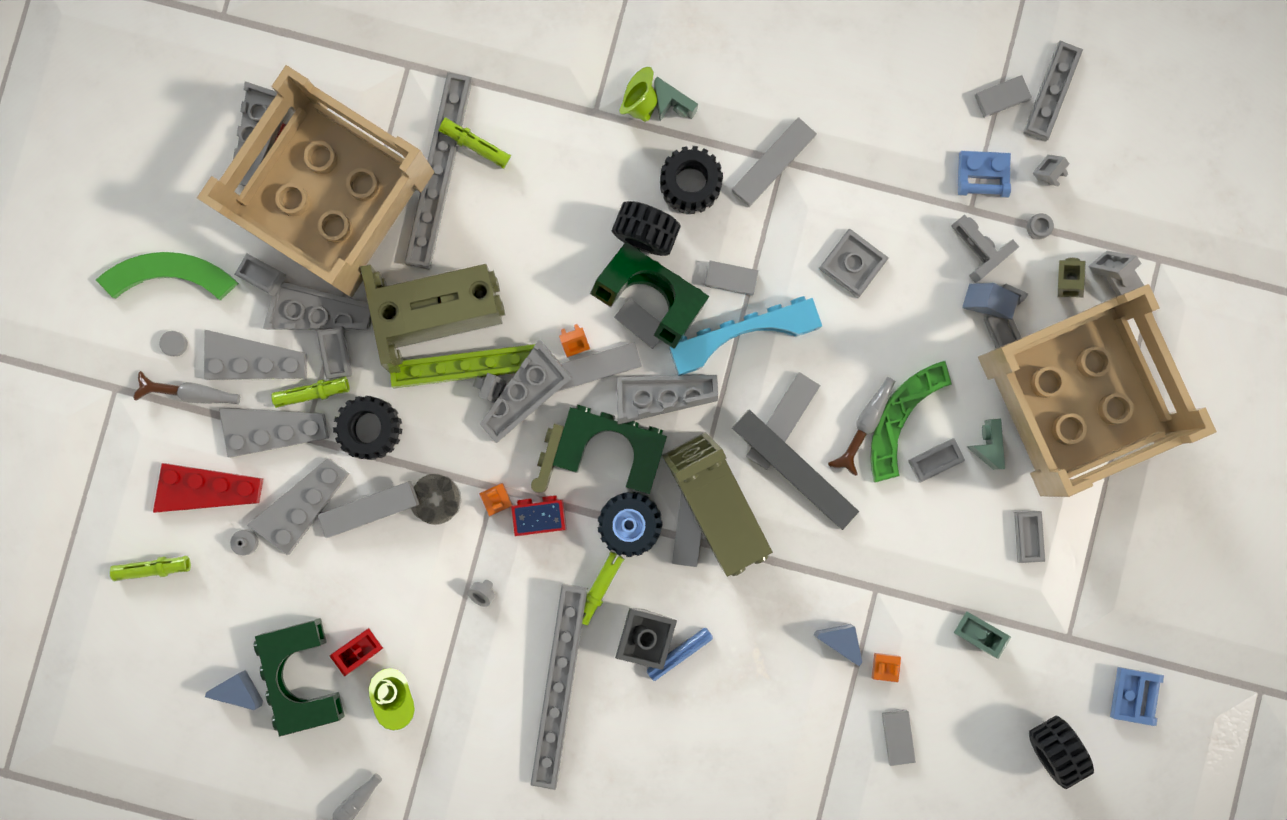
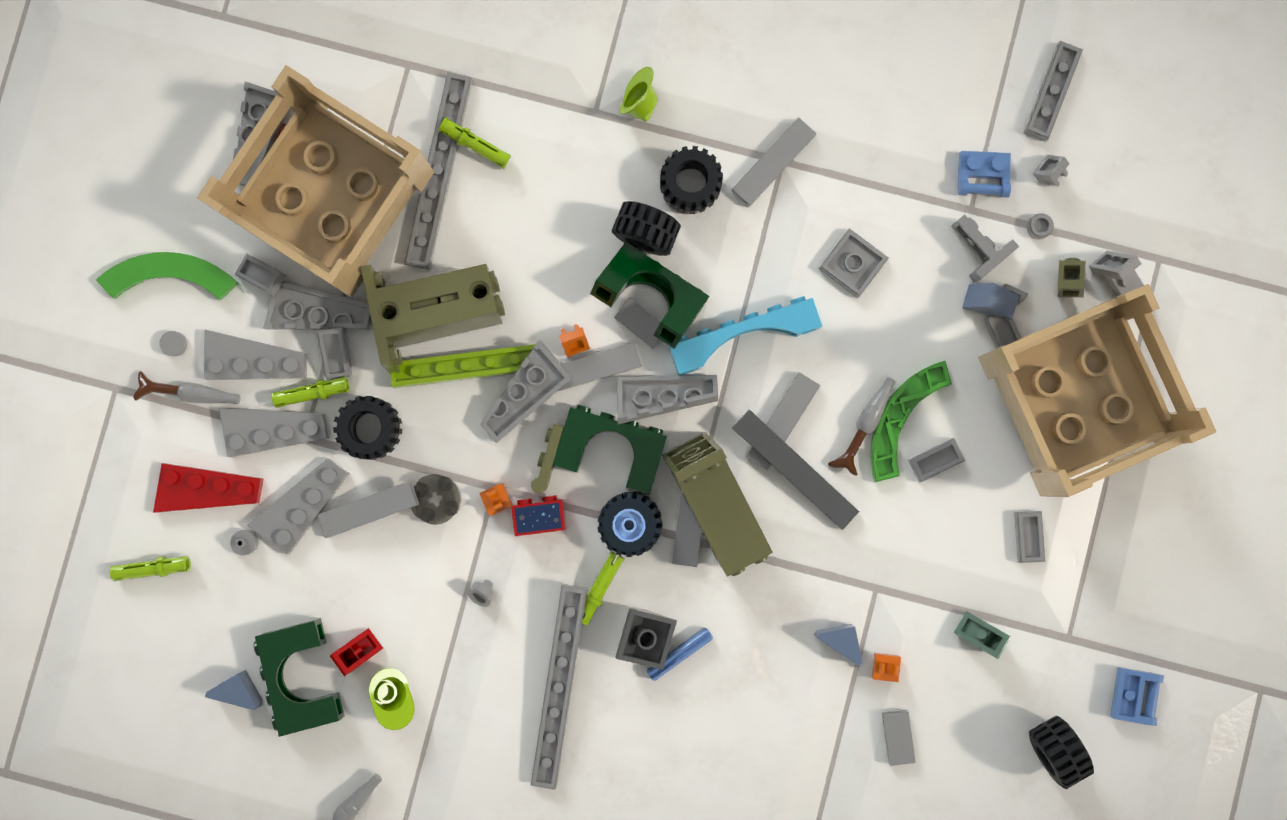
light grey tile [473,373,506,403] -> none
sand green slope [654,77,698,121] -> none
light grey tile [705,261,759,296] -> none
sand green slope [967,418,1005,470] -> none
light grey tile [975,75,1032,118] -> none

